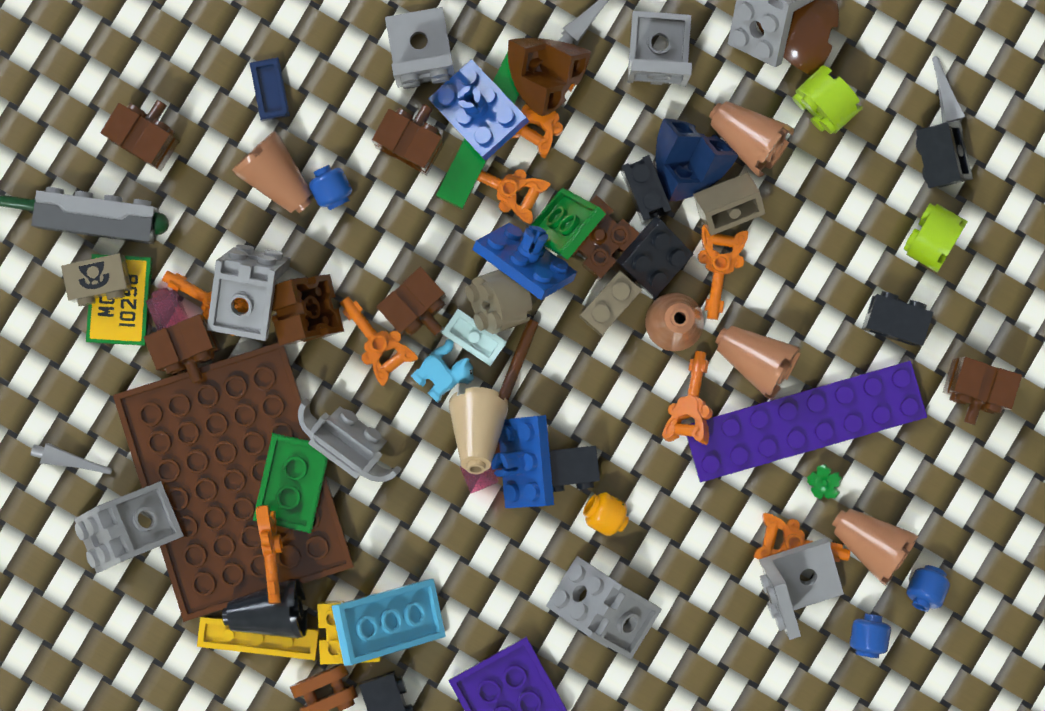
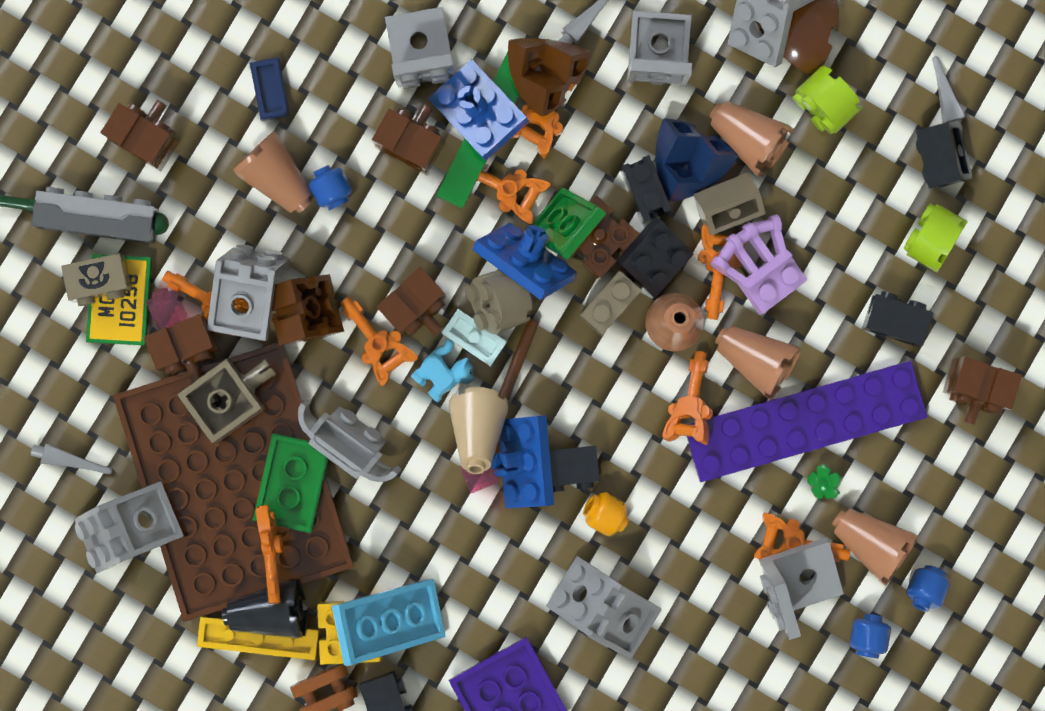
none -> dark tan brick [177,359,276,444]
none -> lavender plate [710,214,807,315]

